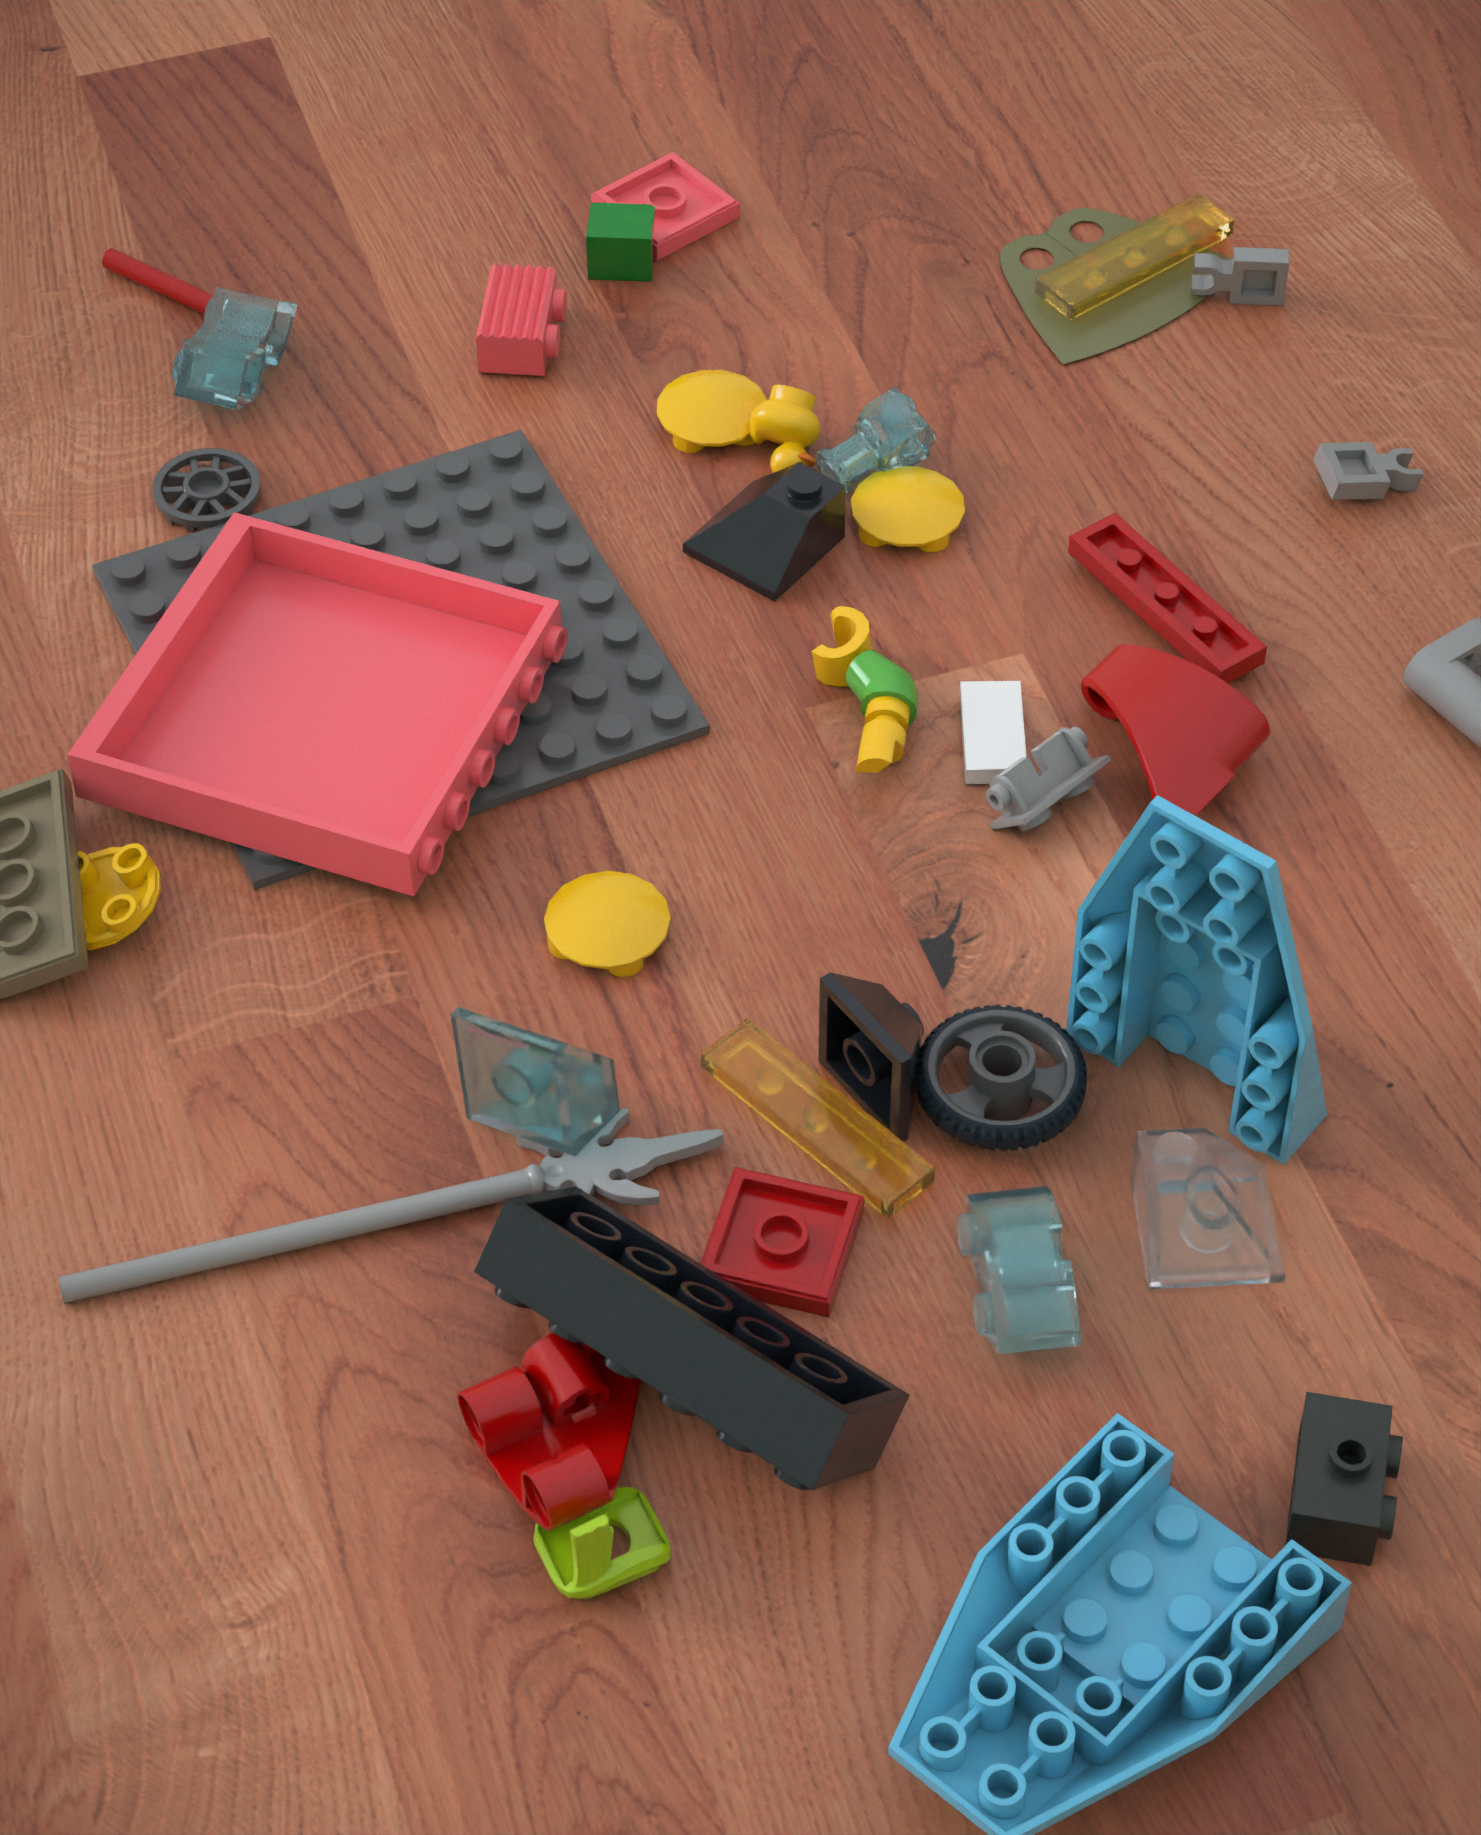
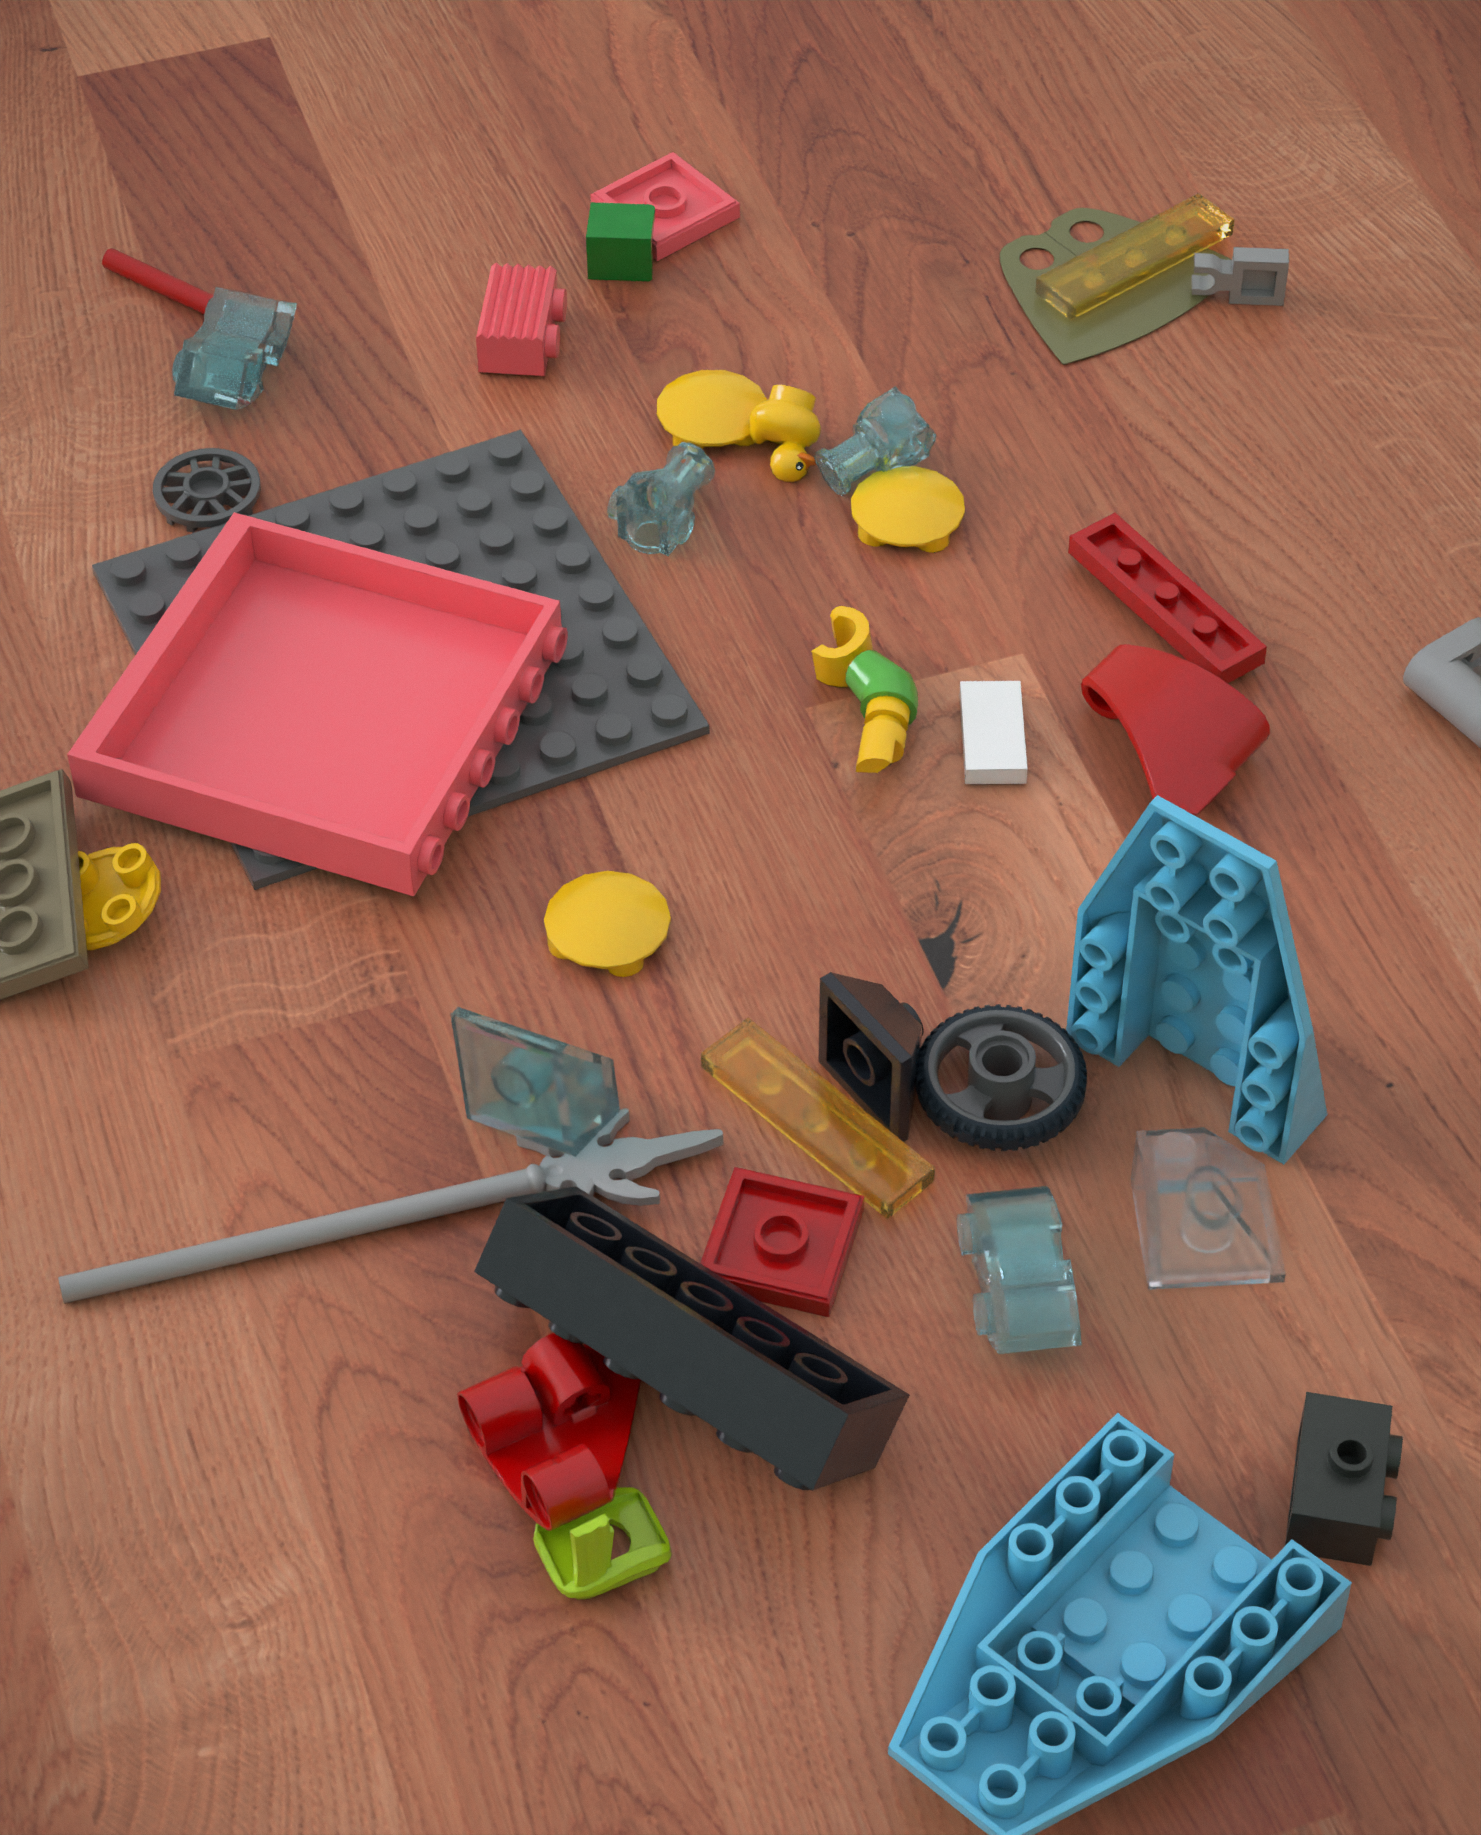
black slope [683,462,846,602] -> none
light grey hinge [985,727,1111,831] -> none
light grey plate [1313,442,1424,500] -> none
none -> clear light blue connector [607,442,715,556]

